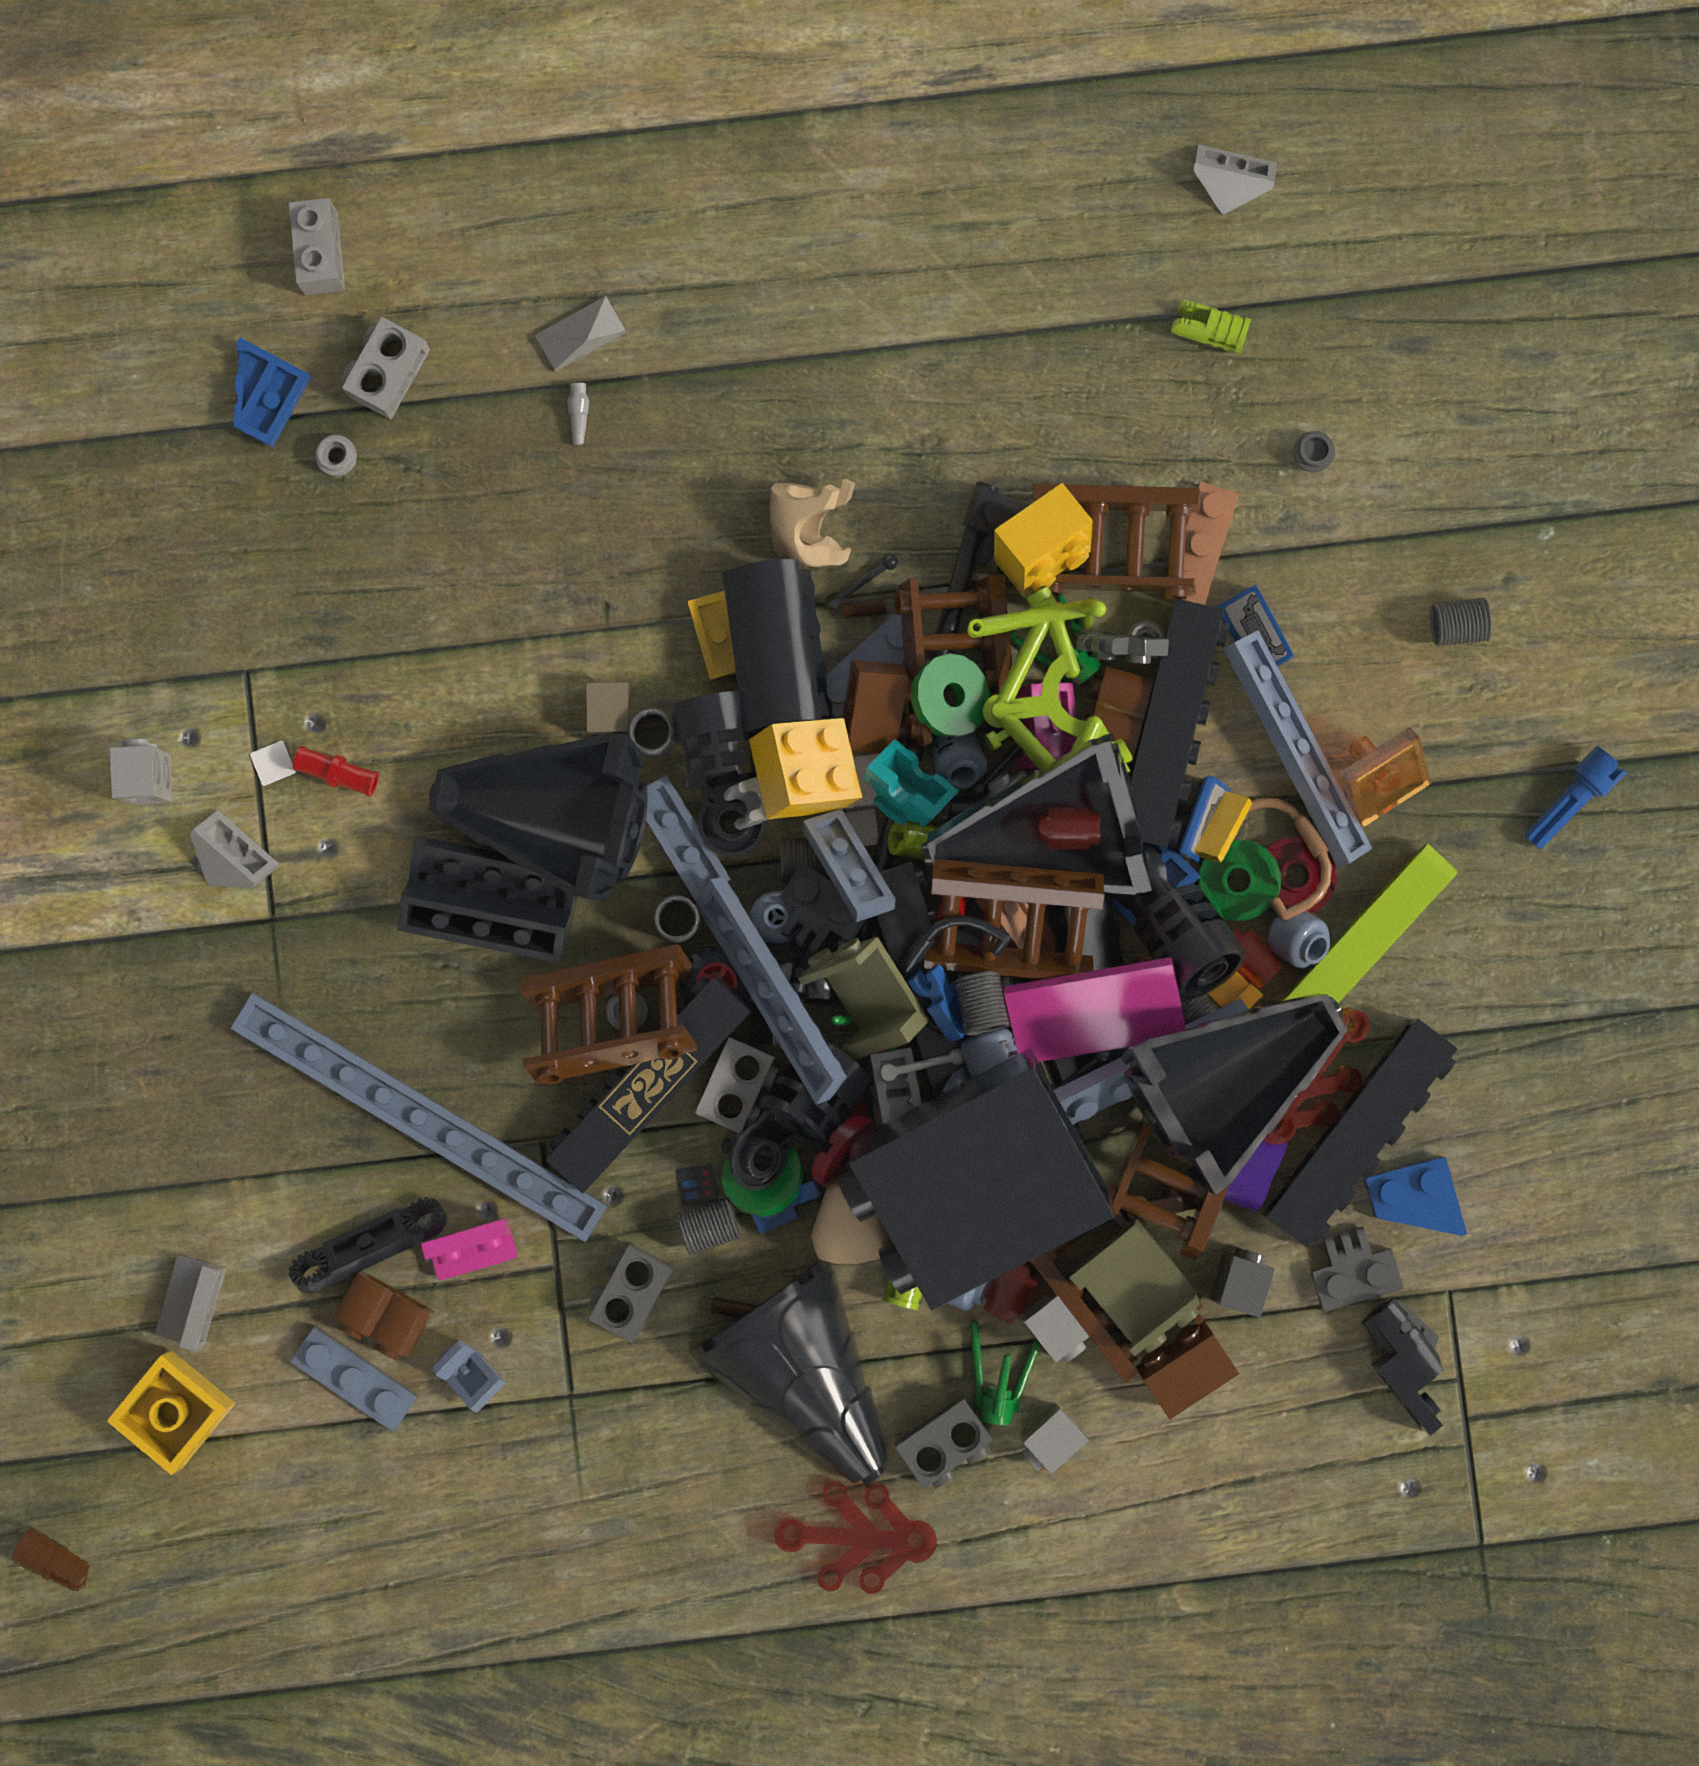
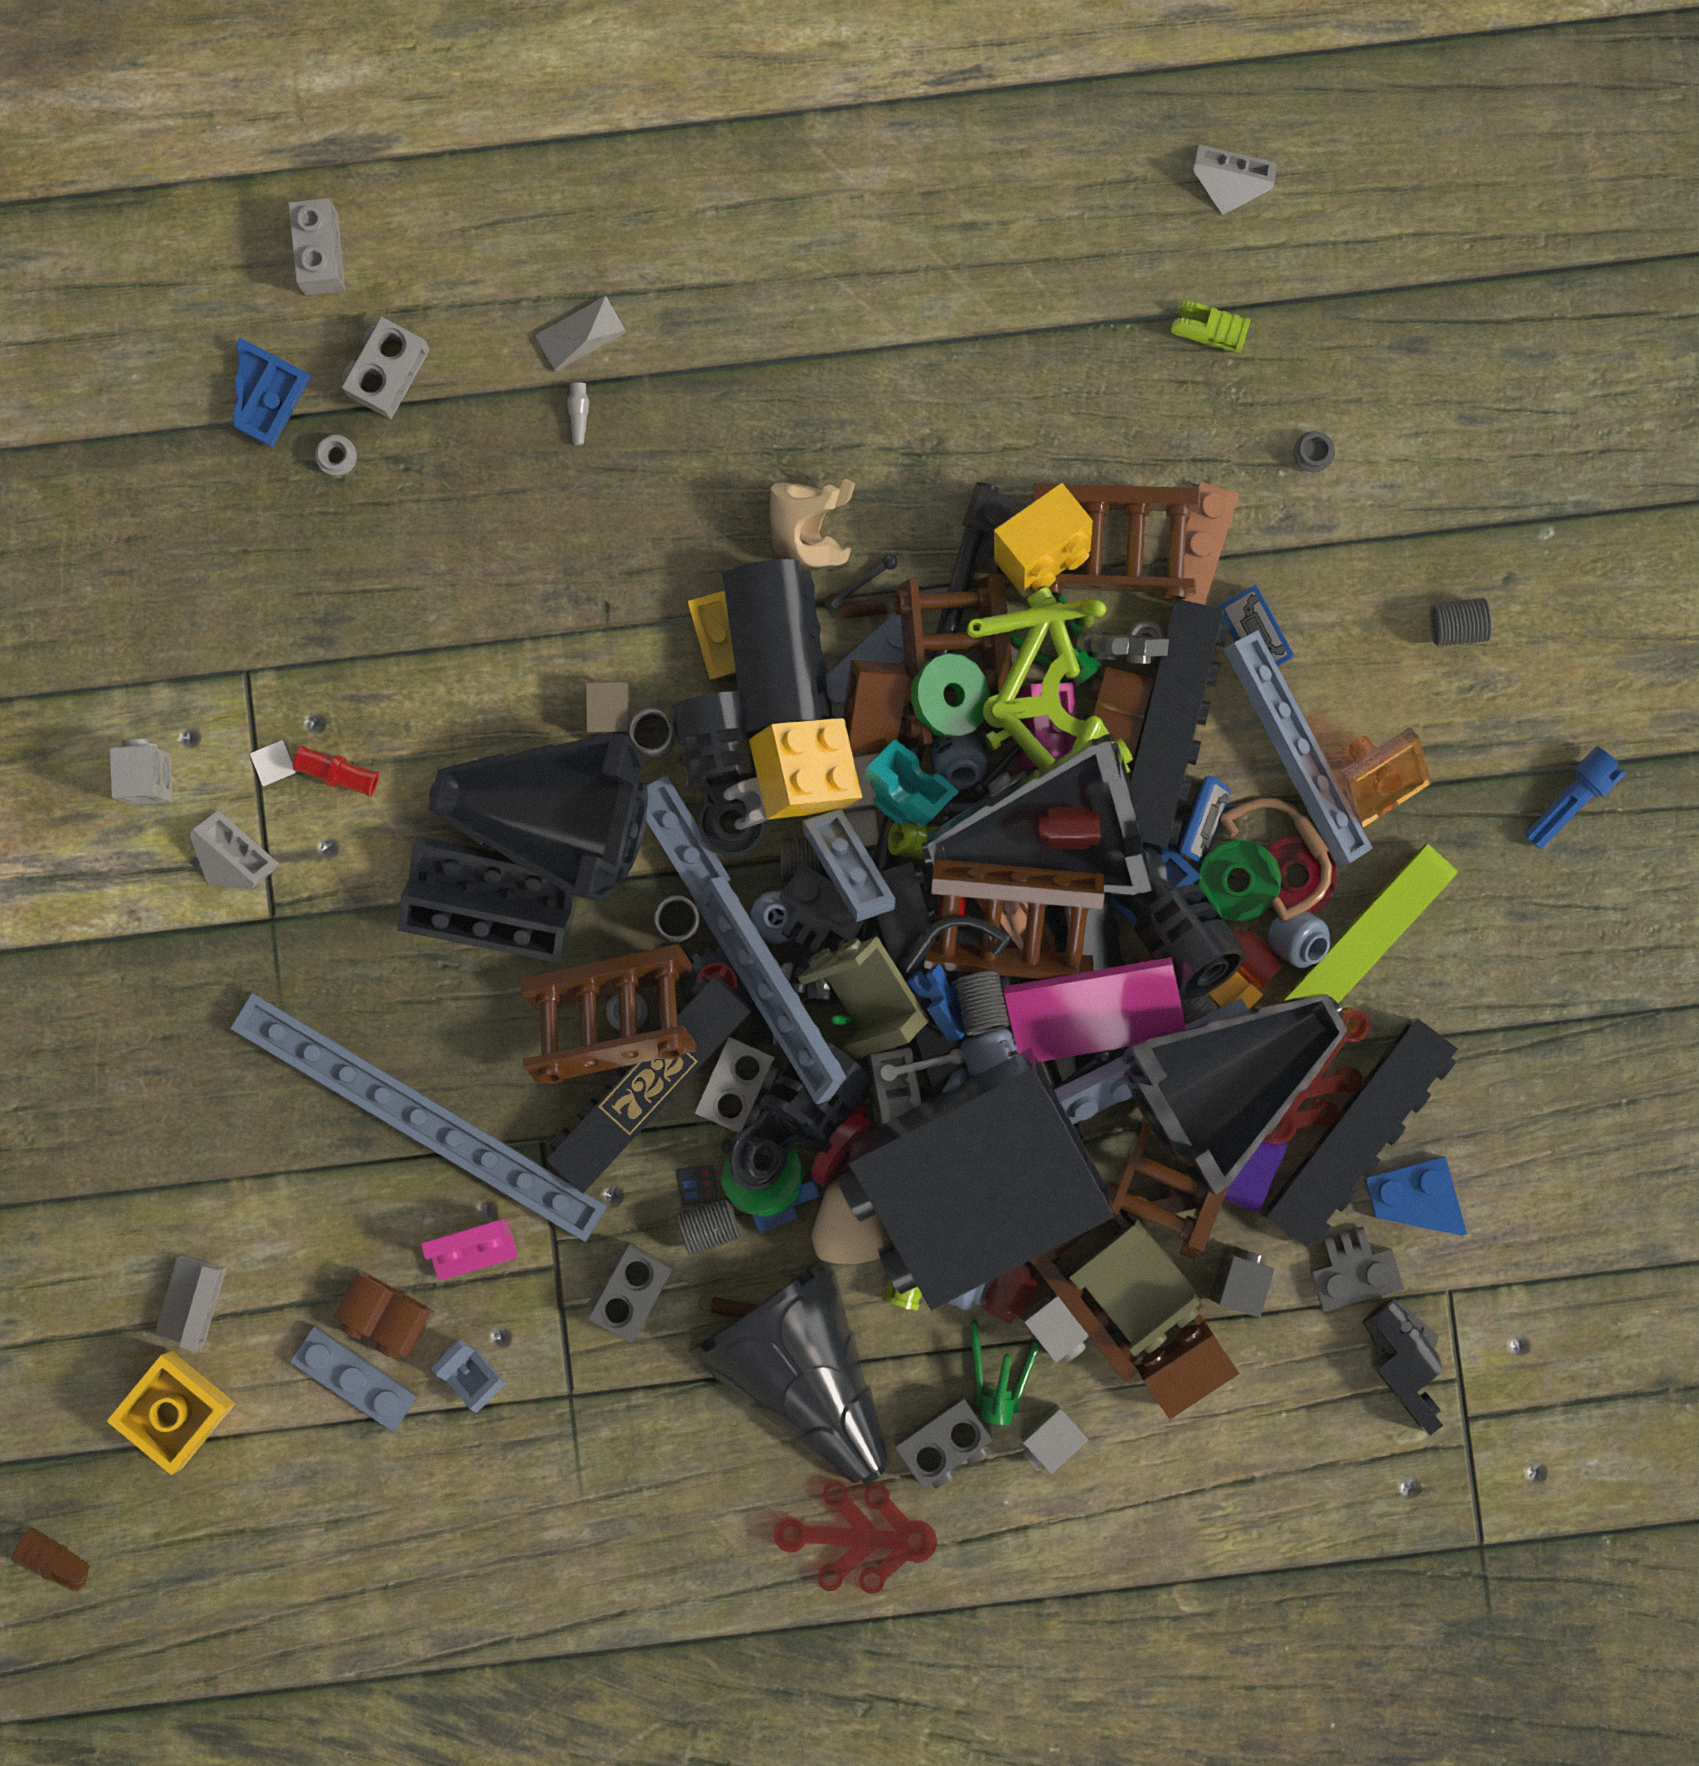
black plate [288,1197,447,1293] -> none
yellow piece [1195,791,1252,863] -> none

